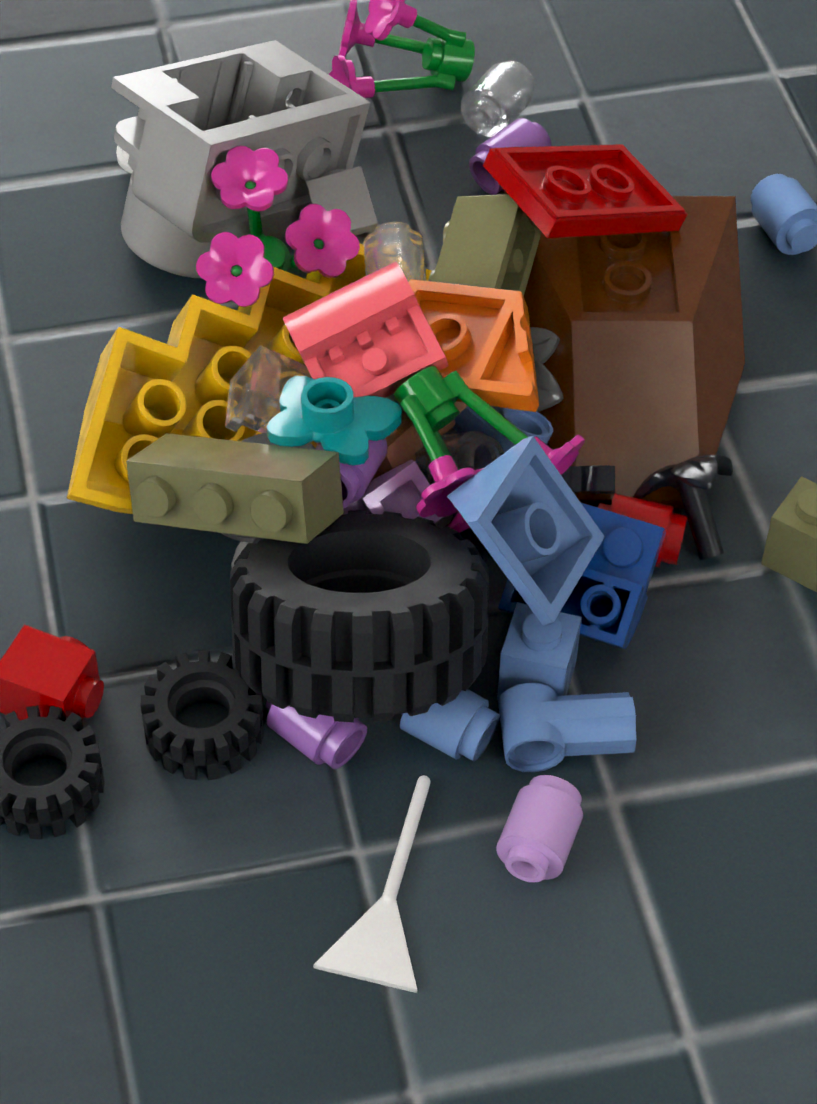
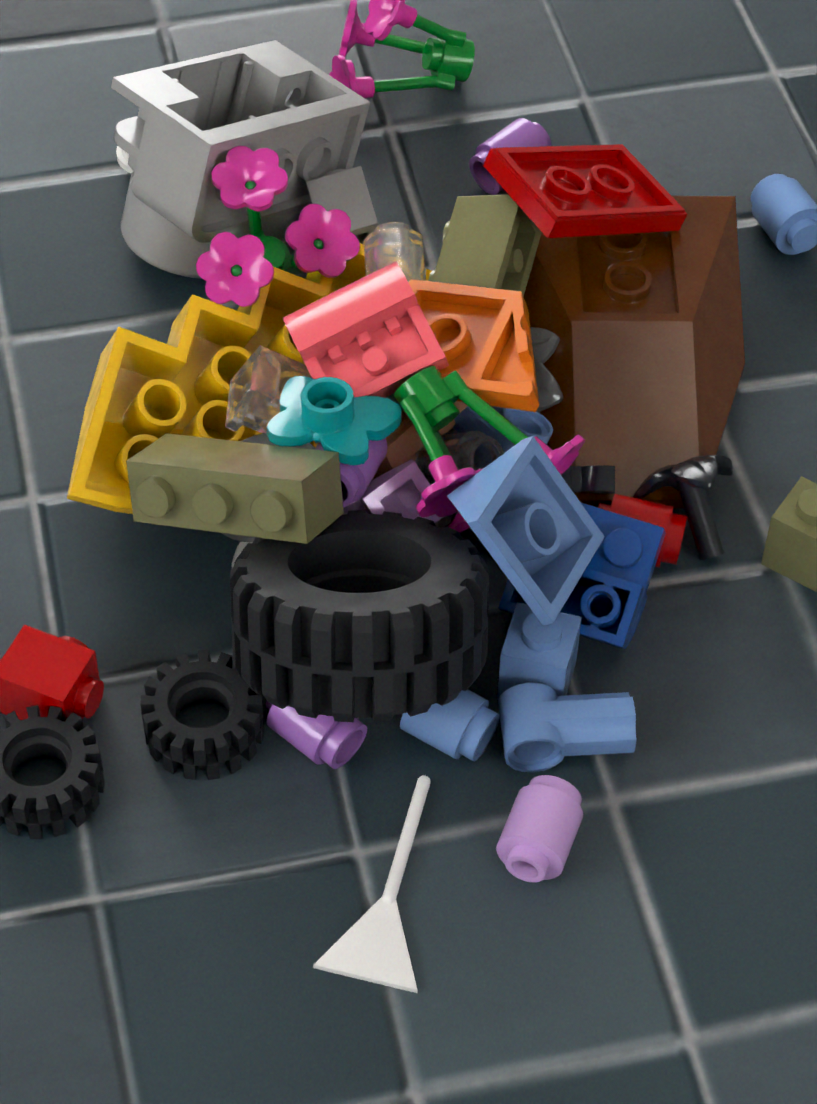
clear brick [461,60,535,137] -> none

